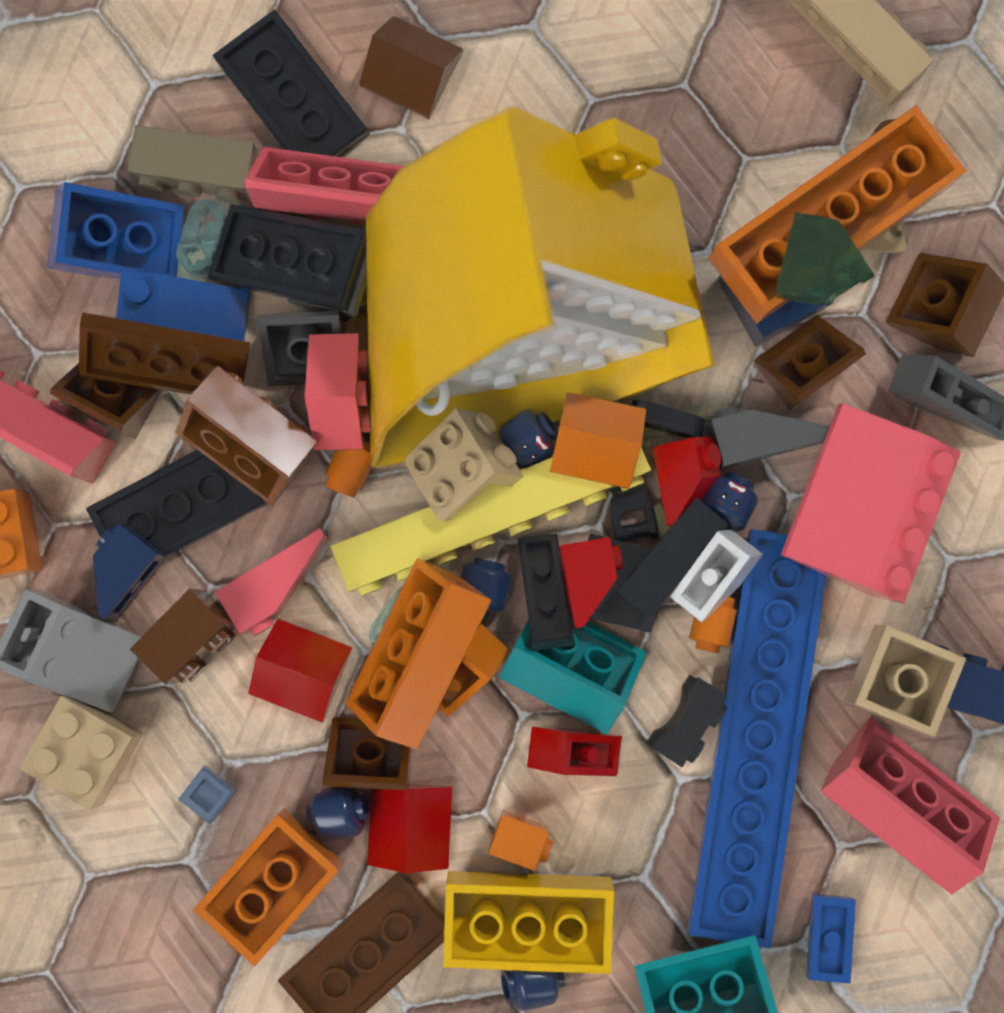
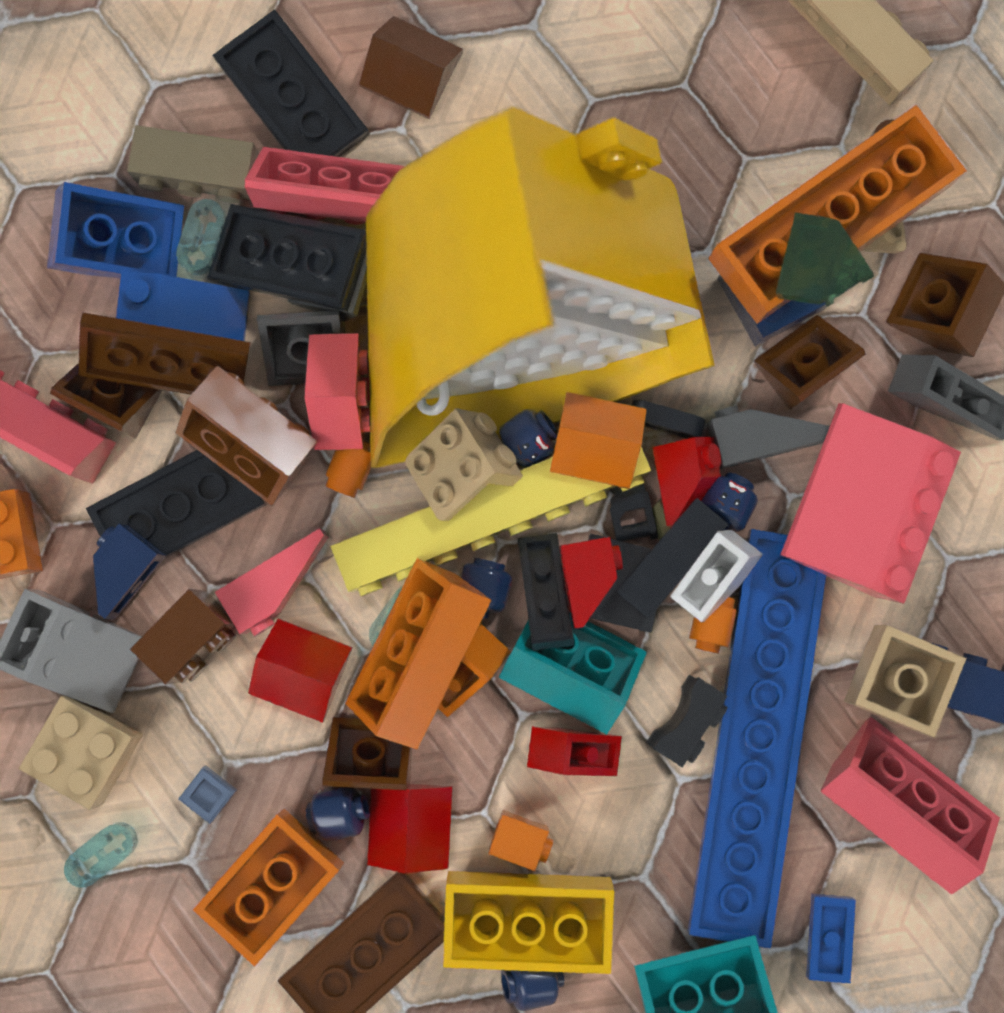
none -> clear light blue beam [64,822,138,888]

